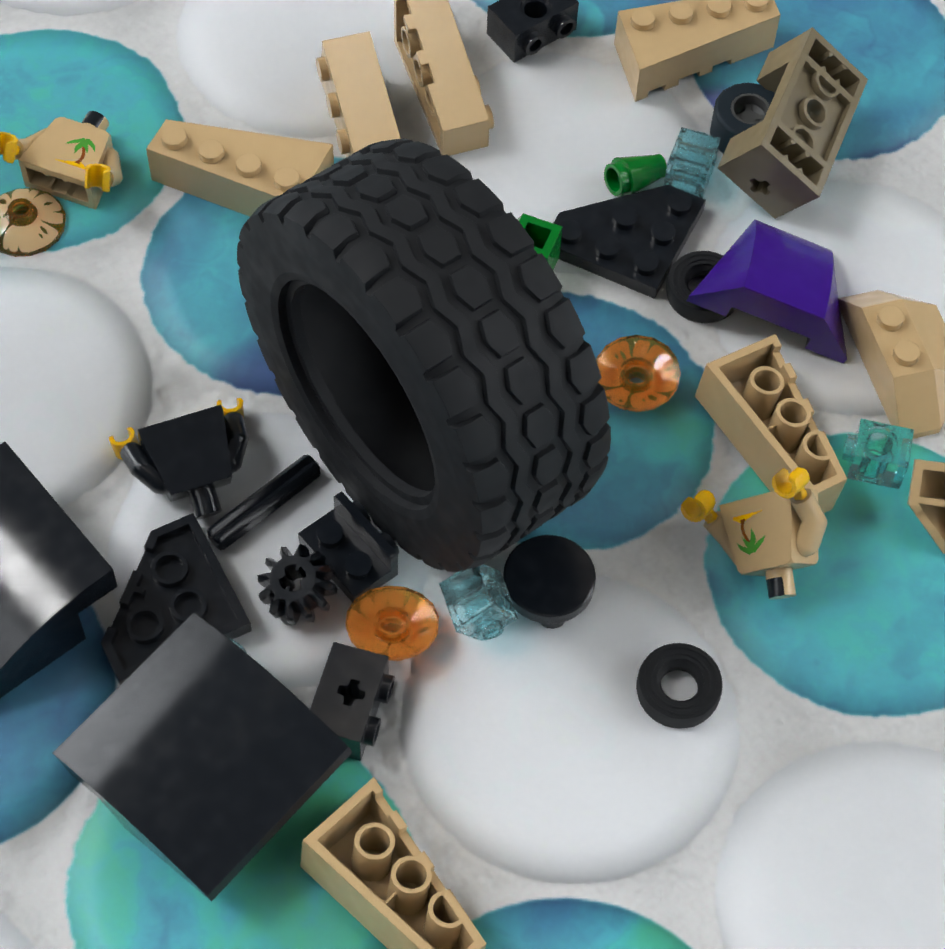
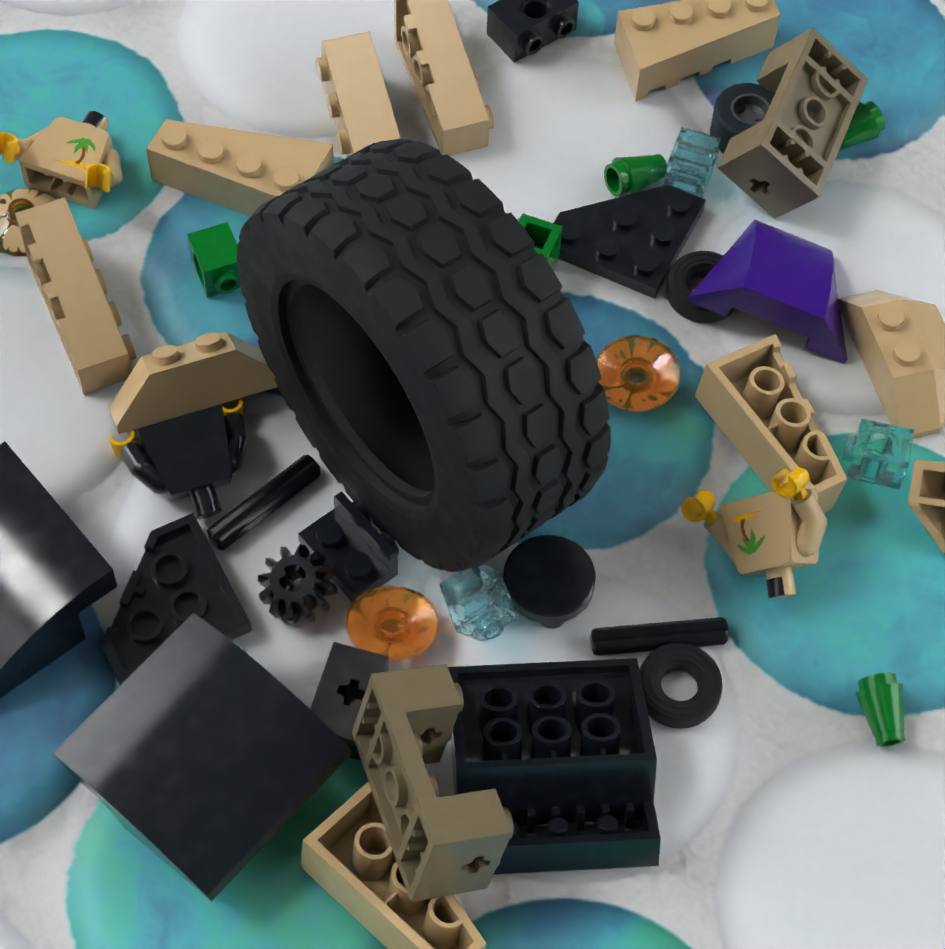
none -> tan wedge [15,197,136,395]
none -> tan wedge [109,332,278,434]
none -> green brick [187,222,240,298]
none -> dark tan plate [352,664,514,902]
none -> black slope [448,658,661,875]
none -> black axle [590,617,729,656]
none -> green cone [839,101,885,150]
none -> green cone [856,673,905,747]

